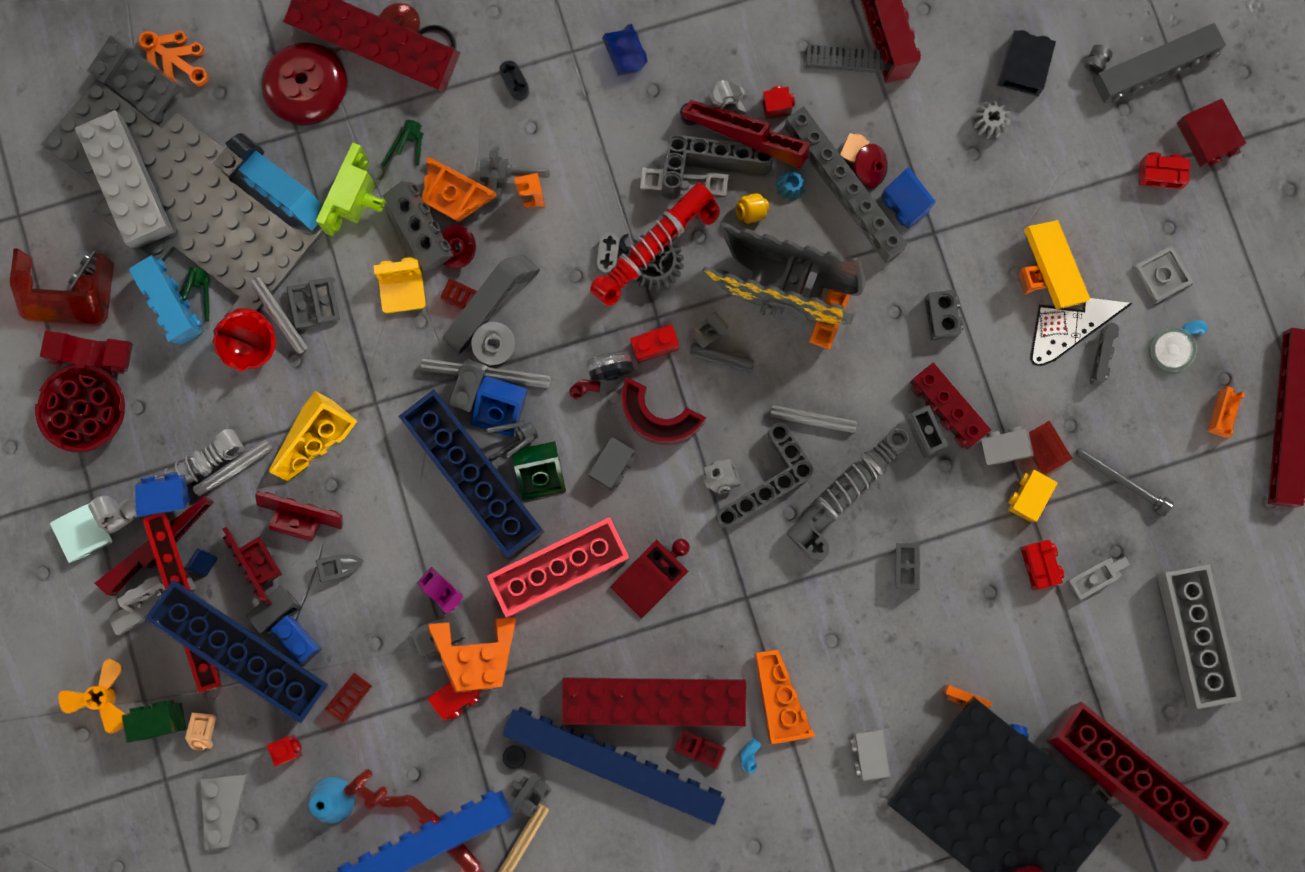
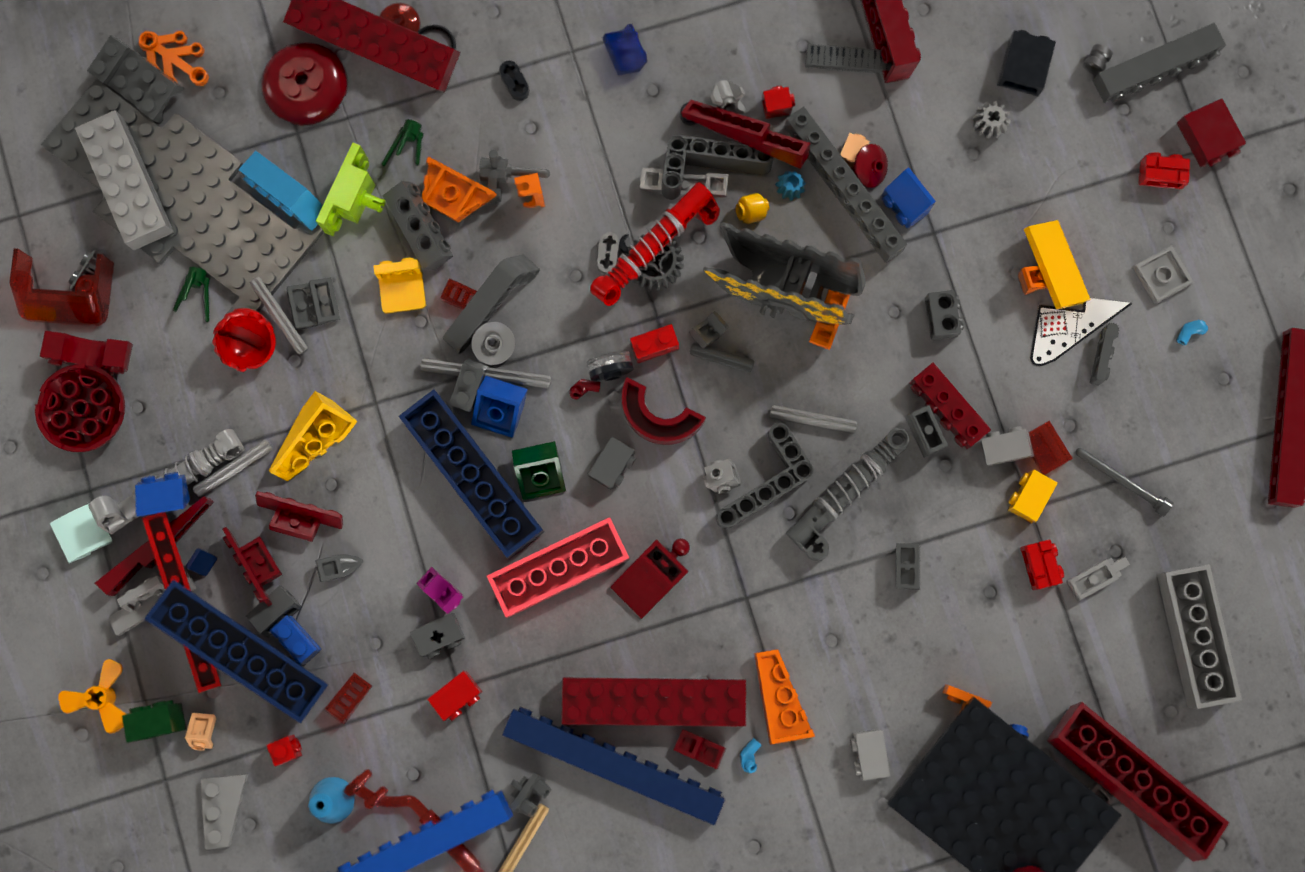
dark azure wedge [129,255,204,346] -> none
black brick [213,133,265,179] -> none
orange wing [427,617,516,692] -> none
dark red dish [441,225,476,269] -> none
dark grey plant [486,420,538,460] -> none
black tile [502,745,526,769] -> none
clear piece [1149,327,1197,372] -> none
orange hinge [1207,386,1245,439] -> none

